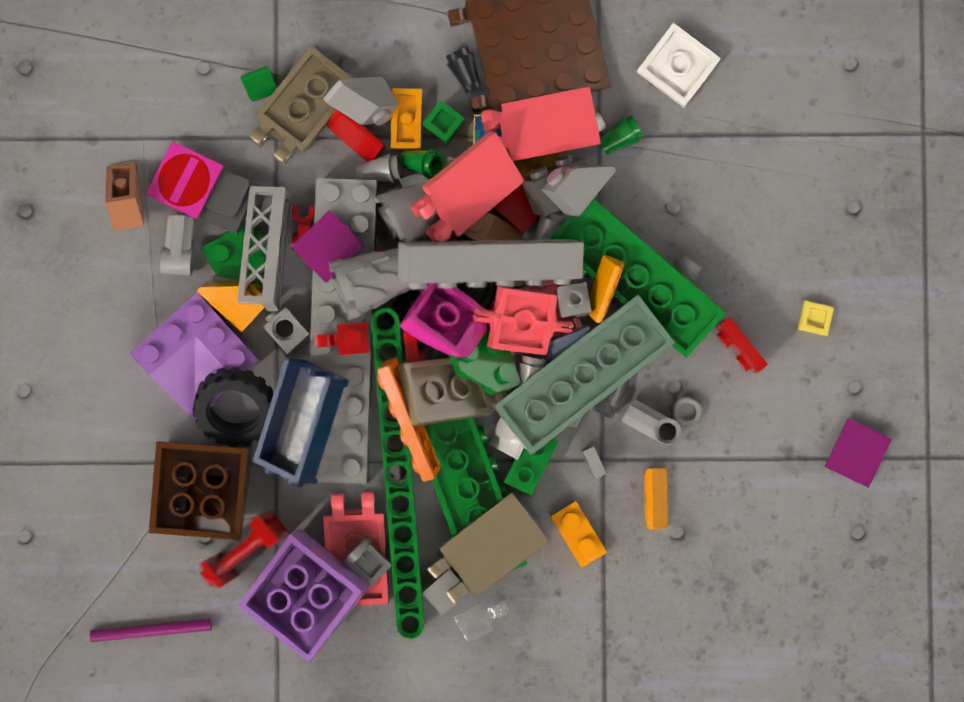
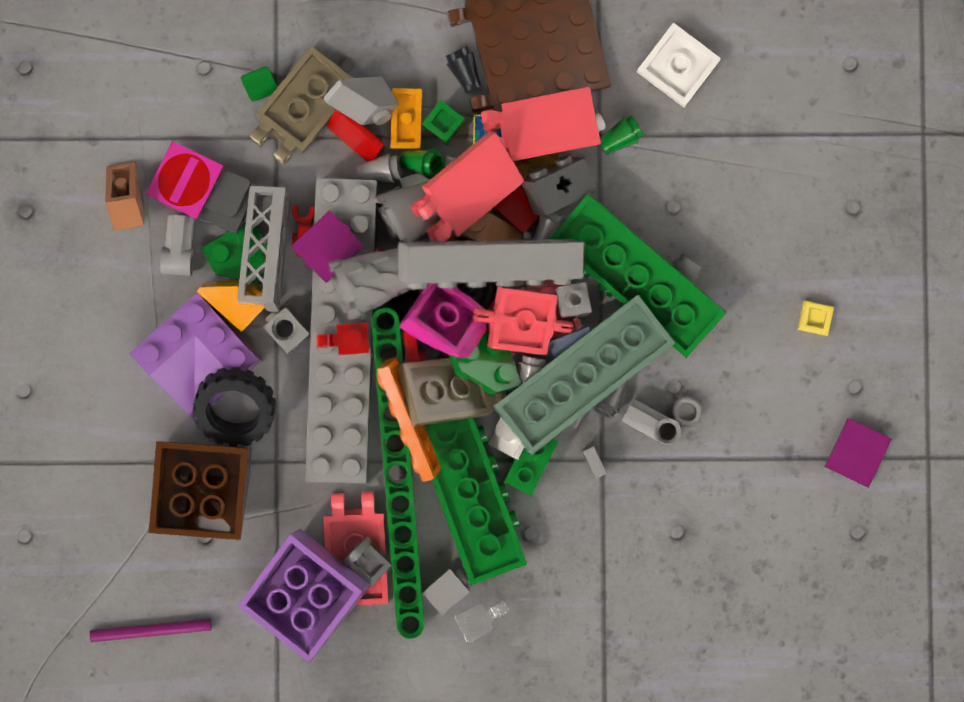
red fence [199,511,290,589] -> none
dark blue door [253,358,349,487] -> none
dark tan tile [428,492,549,604] -> none
light grey slope [542,165,616,216] -> none
light orange plate [550,501,607,568] -> none
light orange slope [588,255,625,323] -> none
light orange slope [644,468,668,530] -> none
red plate [716,317,768,373] -> none

